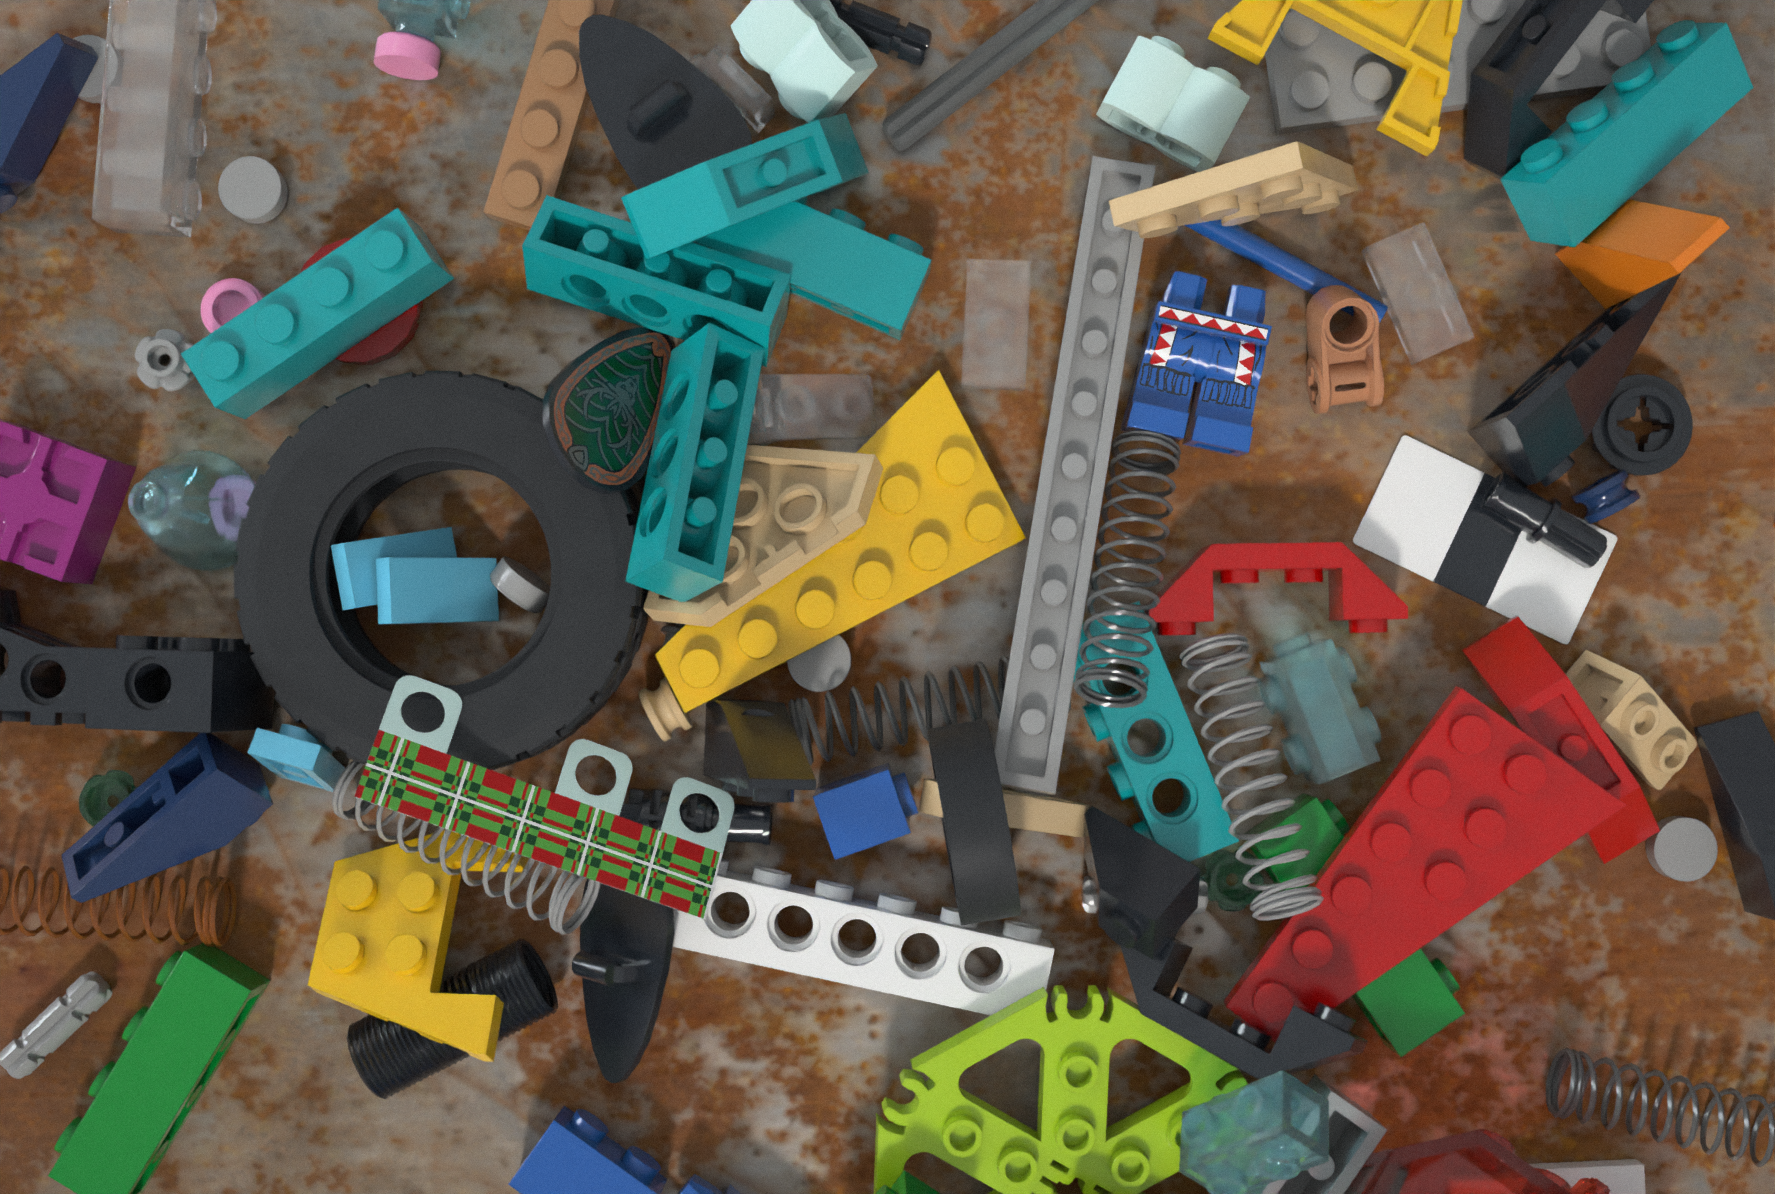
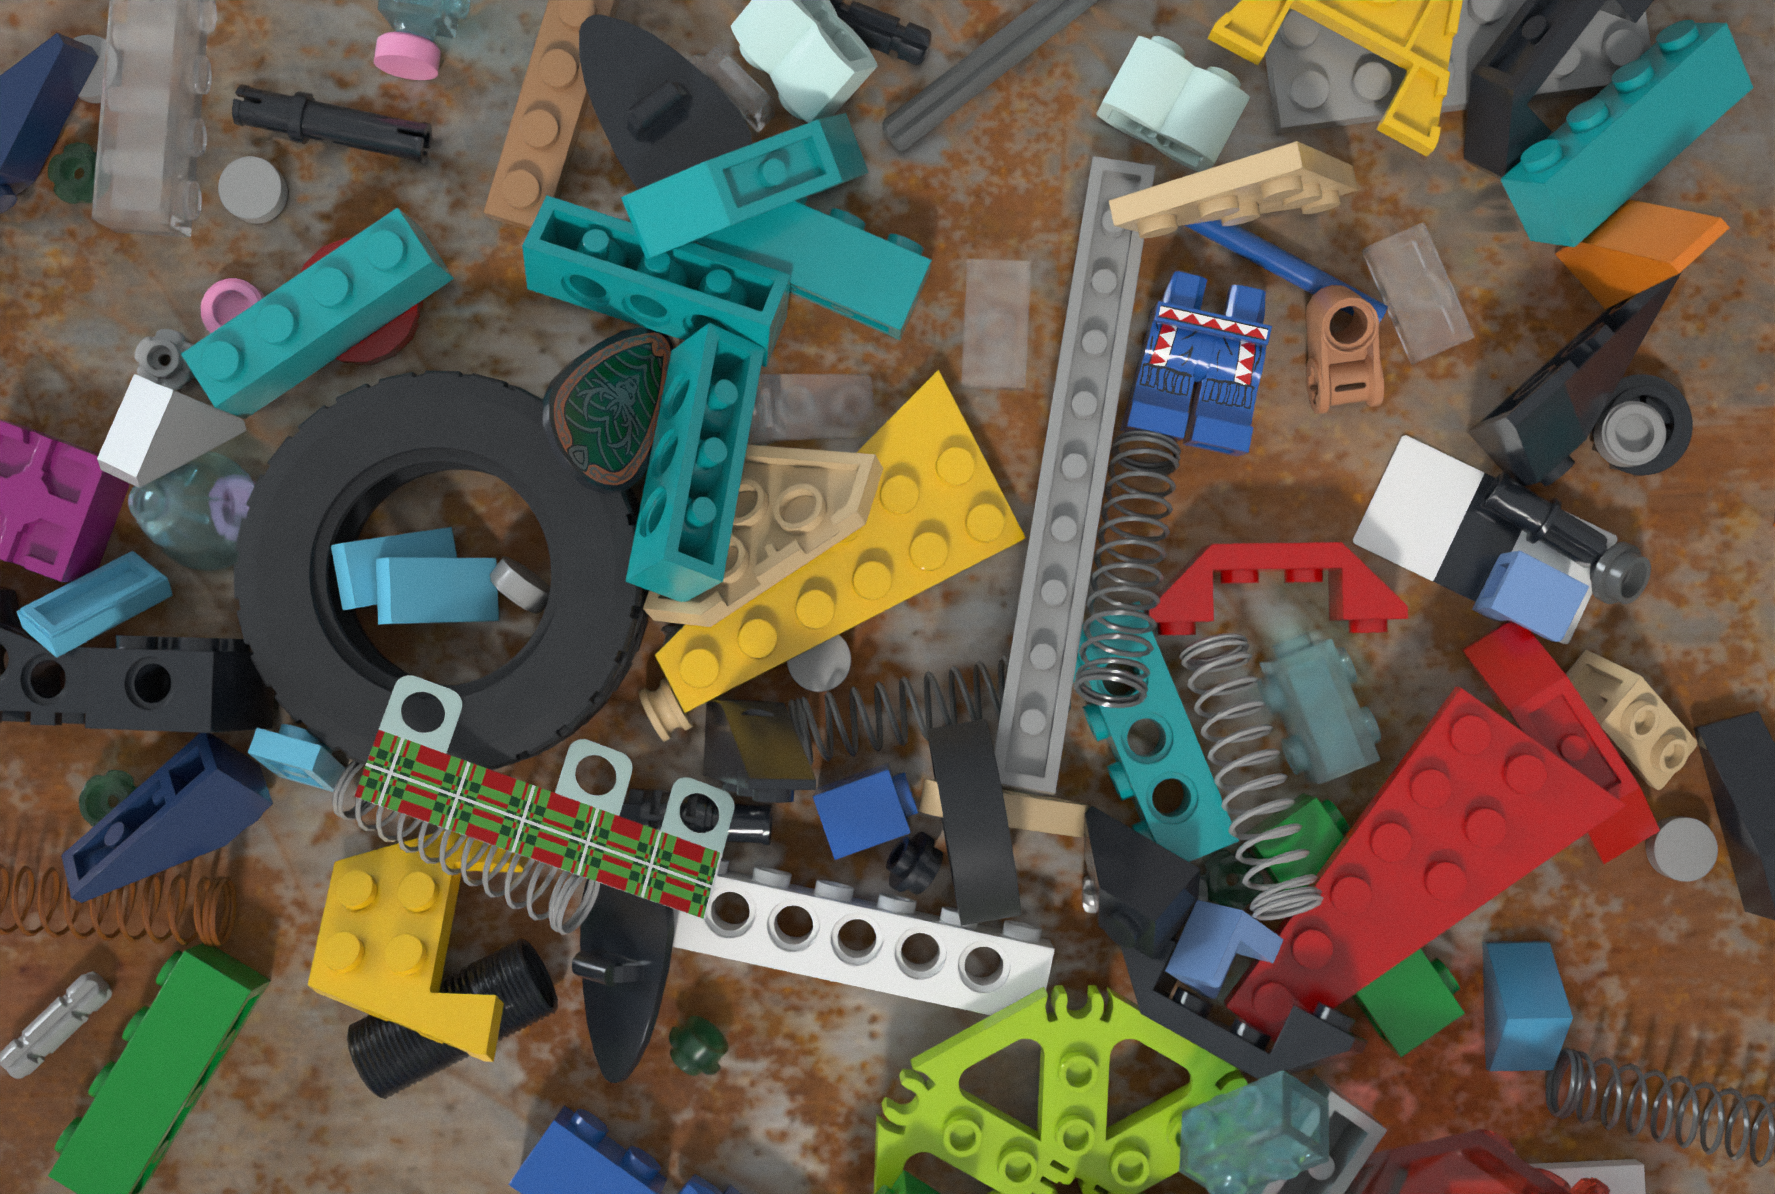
dark blue bush [1571,469,1641,524] -> none
none -> medium azure tile [17,551,173,658]
none -> clear green plate [48,142,113,204]
none -> light grey slope [97,374,247,488]
none -> black pin [232,84,432,164]
none -> clear green plate [668,1016,729,1076]
none -> black plate [886,832,943,895]
none -> medium blue panel [1165,900,1284,999]
none -> medium blue panel [1472,551,1590,642]
none -> dark azure slope [1482,941,1573,1071]
none -> dark grey plate [1590,542,1651,604]
none -> light grey tile [1594,401,1666,467]

